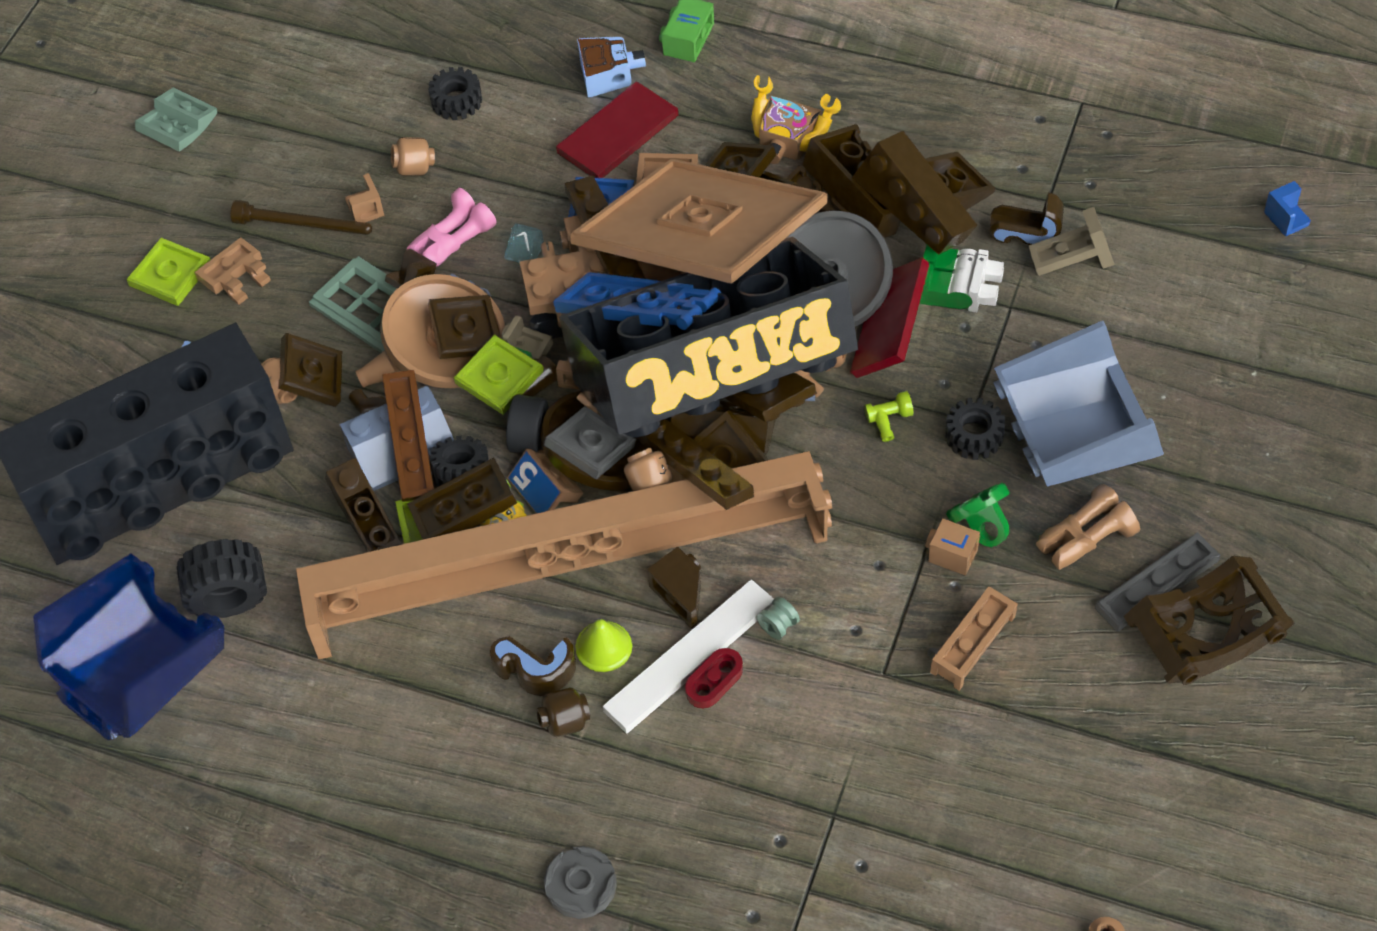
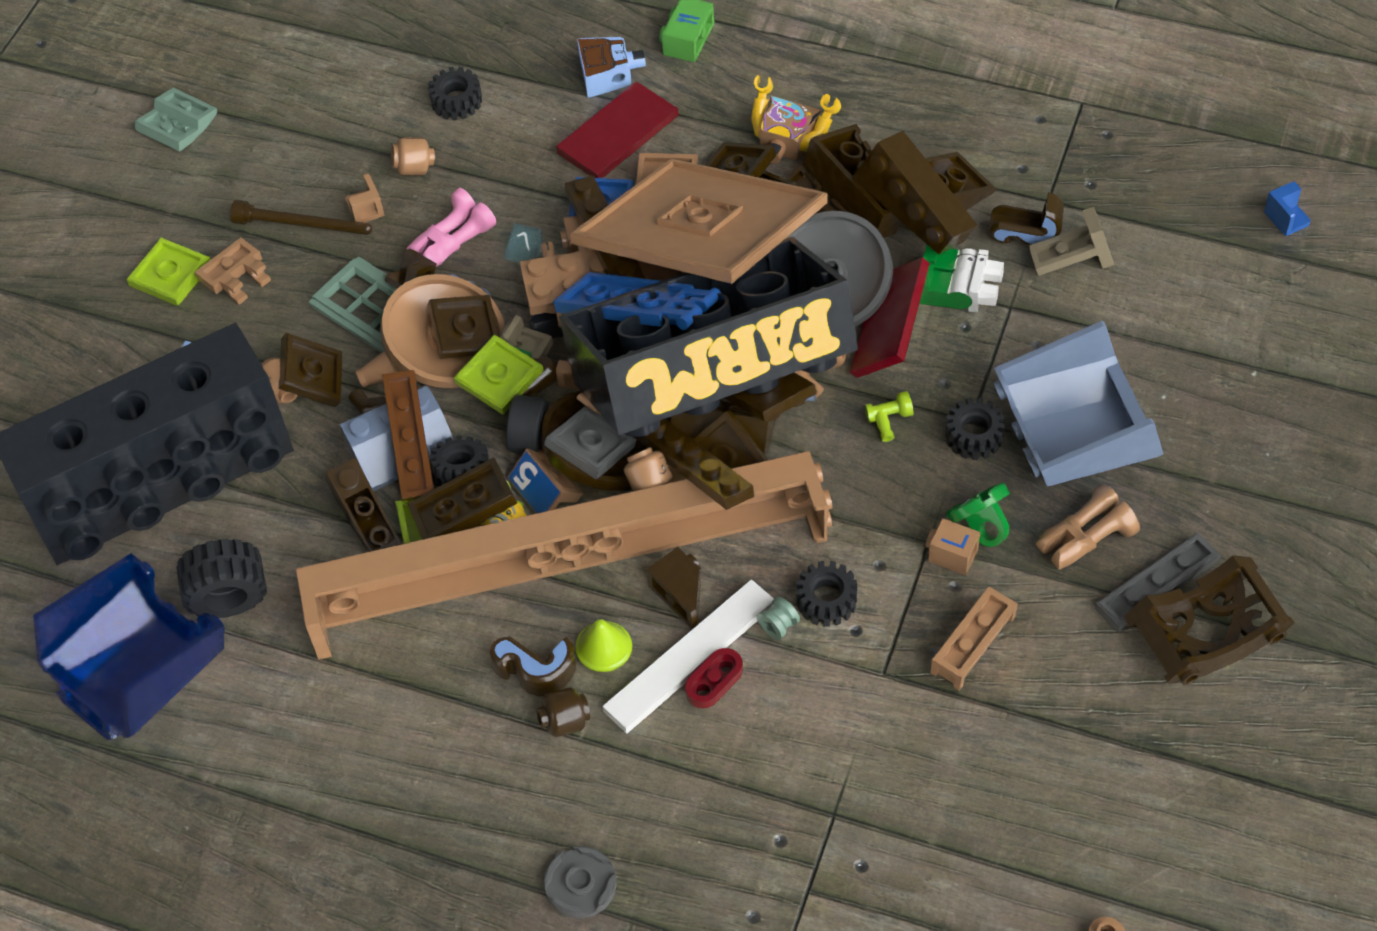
none -> black tyre [796,561,858,627]

